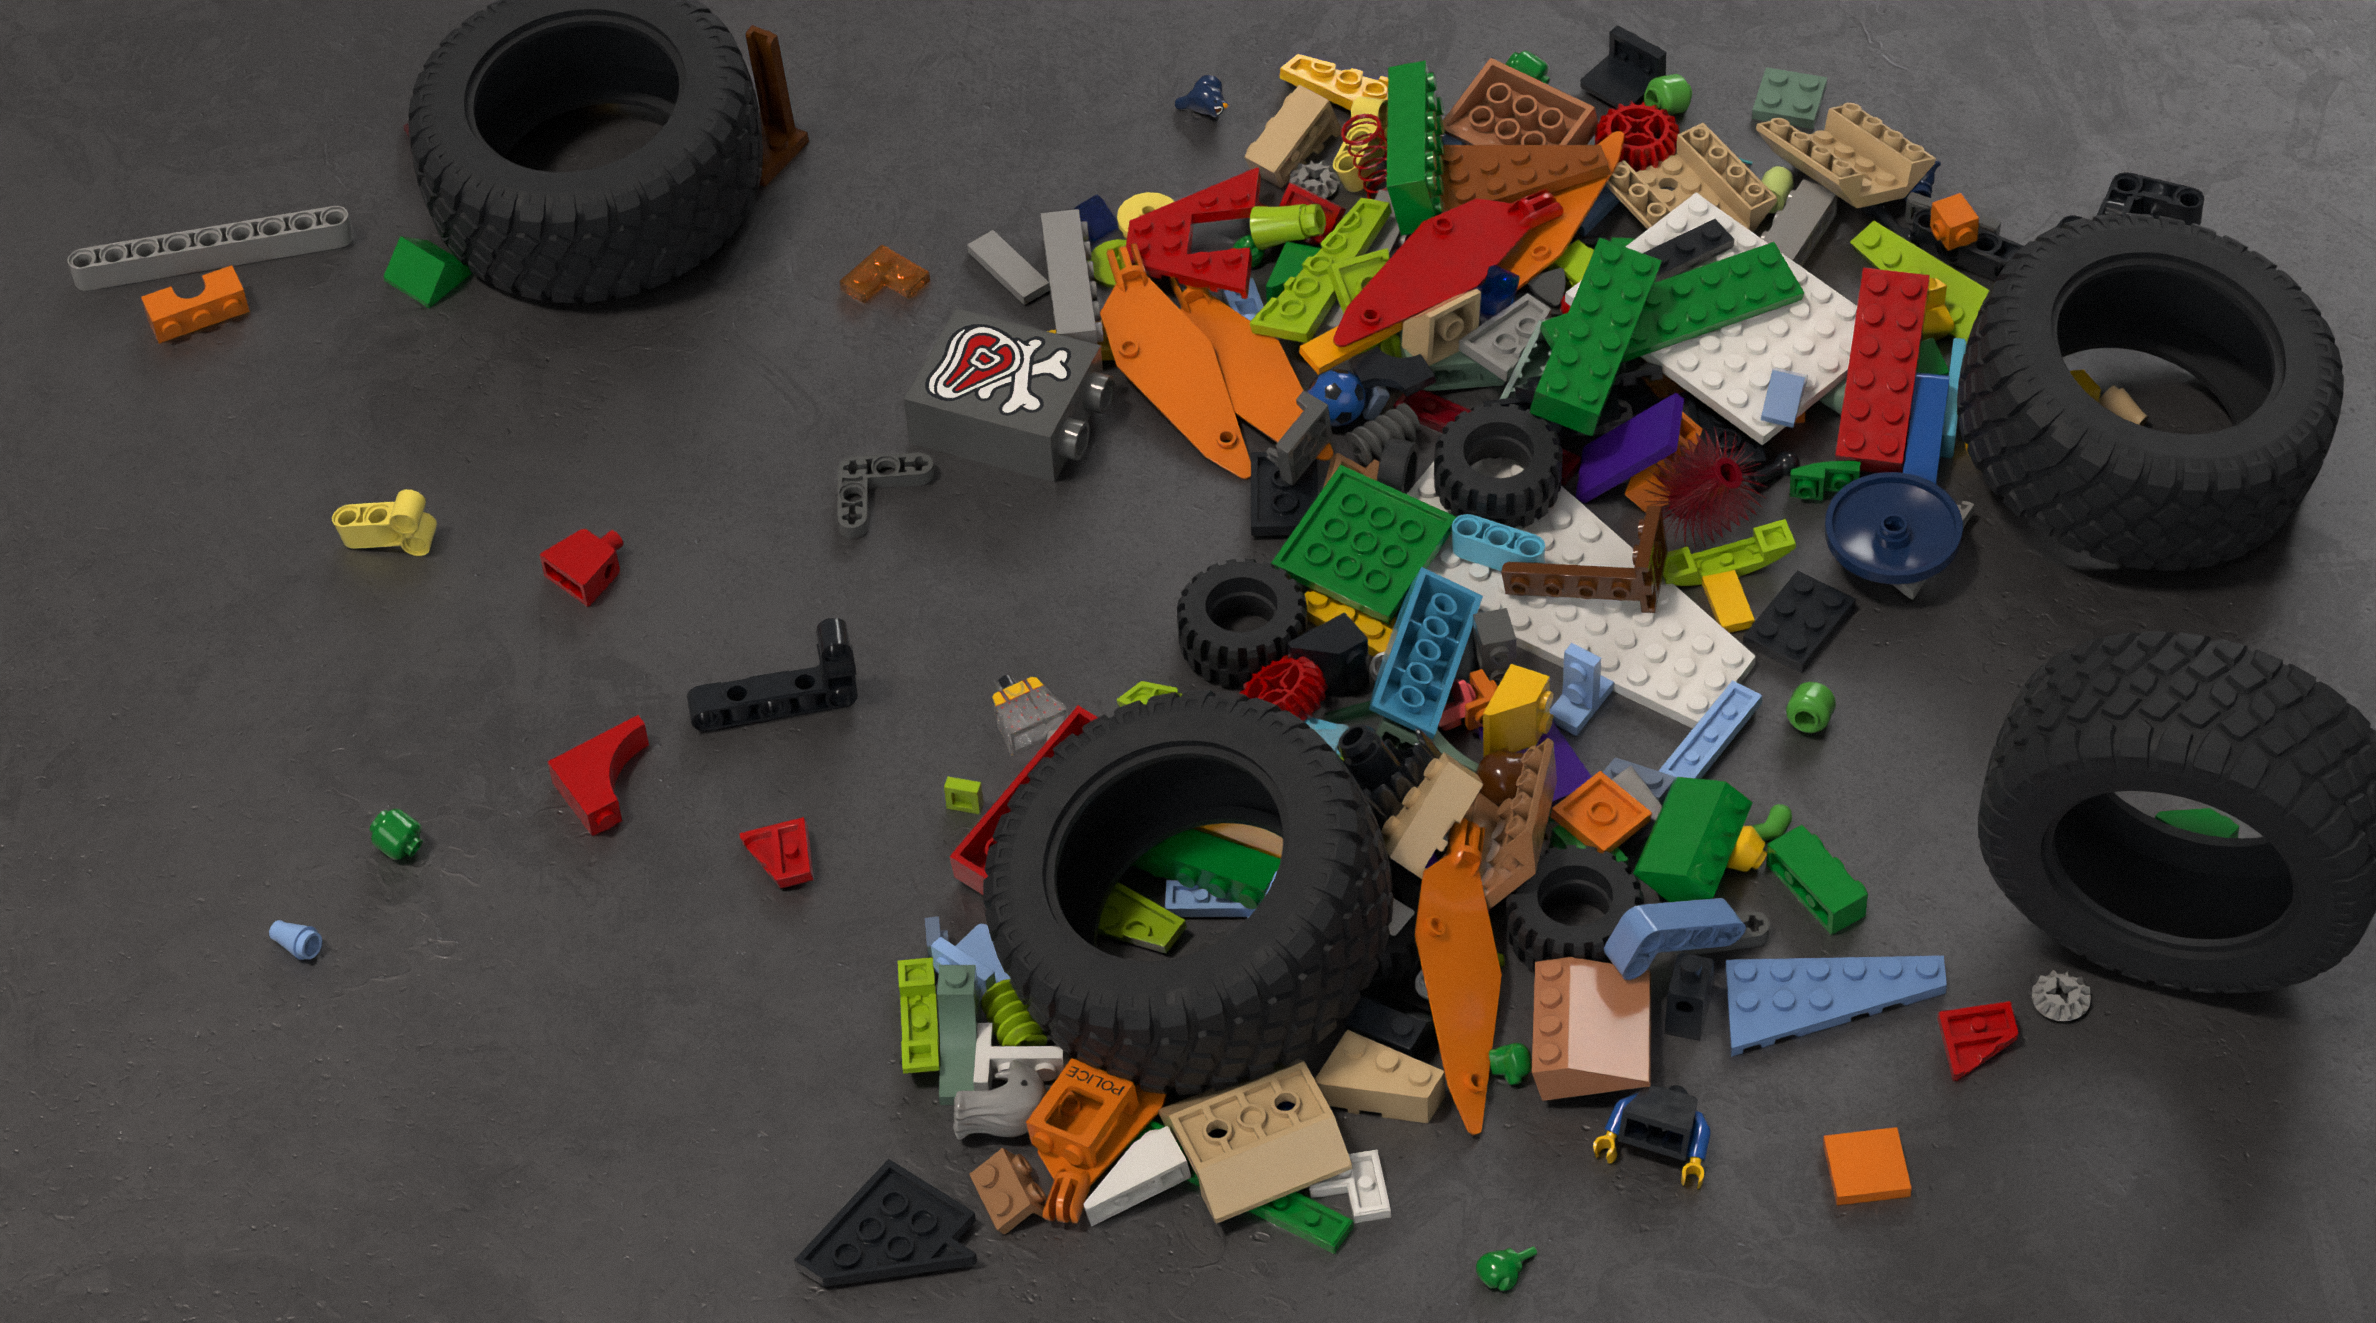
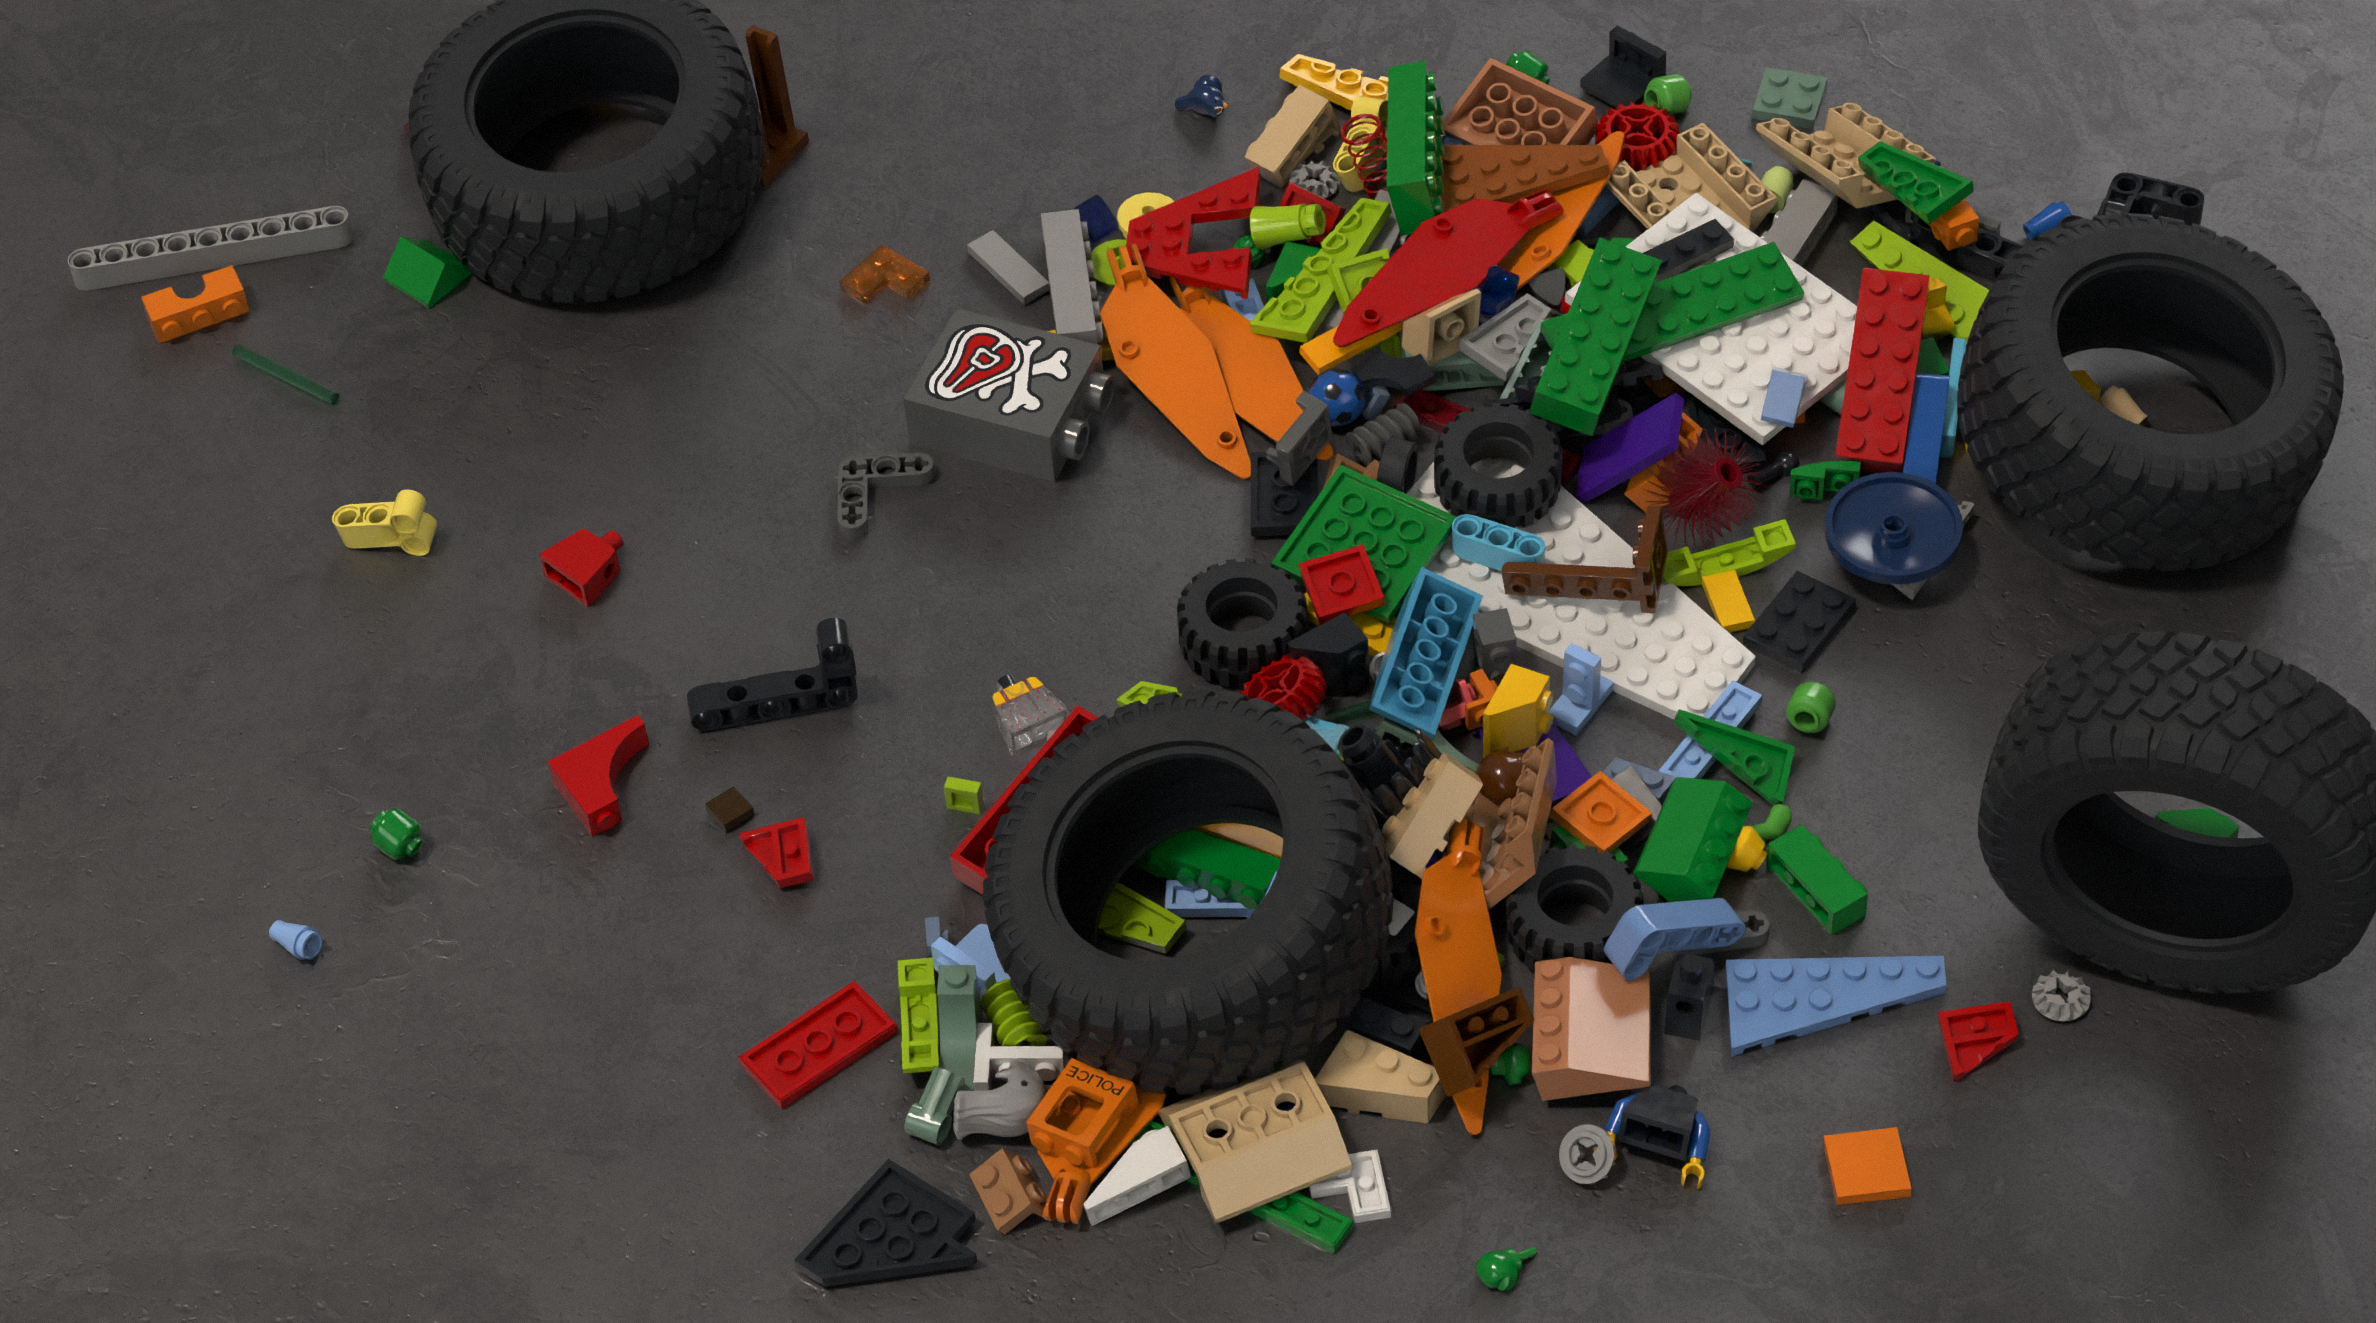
none -> clear green bar [232,344,339,405]
none -> dark brown tile [705,786,755,832]
none -> red tile [738,980,898,1109]
none -> sand green piece [904,1067,965,1145]
none -> red plate [1299,544,1385,625]
none -> reddish brown wedge [1418,986,1534,1097]
none -> light grey gear [1559,1124,1617,1184]
none -> green wing [1674,709,1795,806]
none -> green wing [1858,141,1974,224]
none -> blue cone [2023,201,2072,241]

